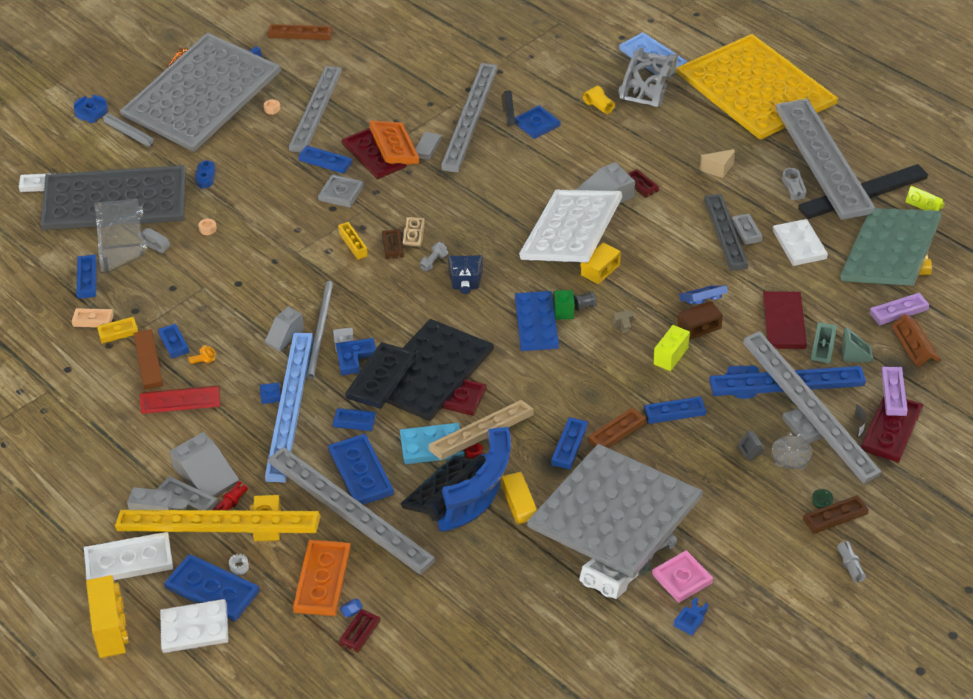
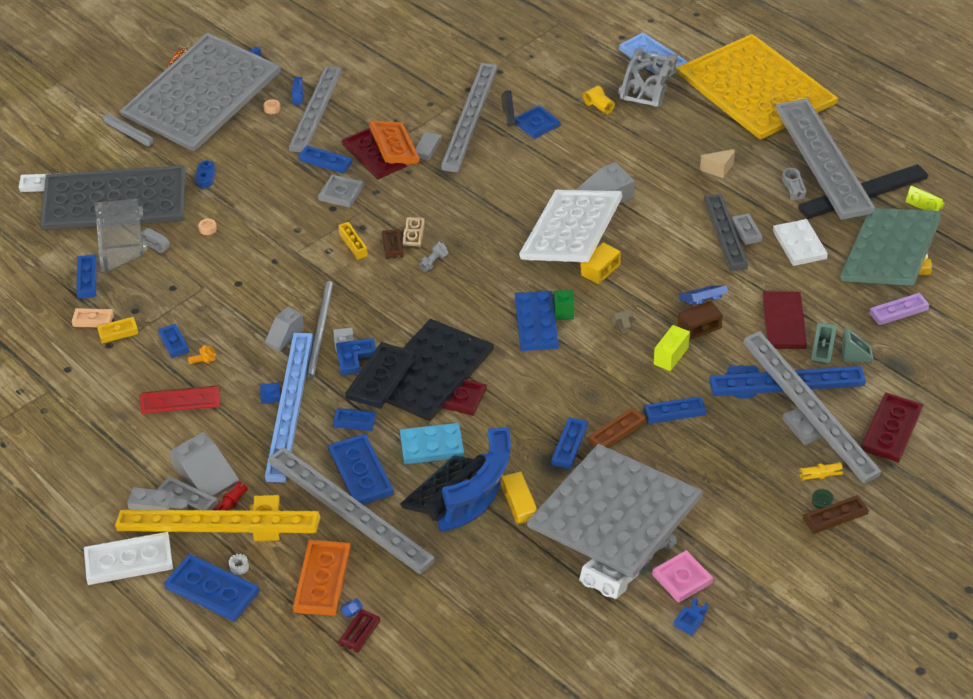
blue plate [74,95,108,123] -> none
yellow brick [86,575,129,658] -> none
dark orange tile [133,329,163,390] -> none
white plate [160,599,228,653] -> none
dark orange tile [267,24,333,40] -> none
tan plate [429,400,534,460] -> none
dark blue torso [448,255,483,294] -> none
red plate [464,443,484,459] -> none
dark grey bush [574,290,597,311] -> none
dark red tile [628,169,659,198] -> none
dark grey tile [737,431,765,460] -> none
clear plate [772,432,813,470] -> none
light grey pin [837,541,866,583] -> none
dark grey sticker [855,404,866,438] -> none
lavender plate [881,367,908,416] -> none
dark orange panel [891,313,942,367] -> none
none -> blue piece [292,77,304,105]
none -> yellow pin [799,462,843,481]

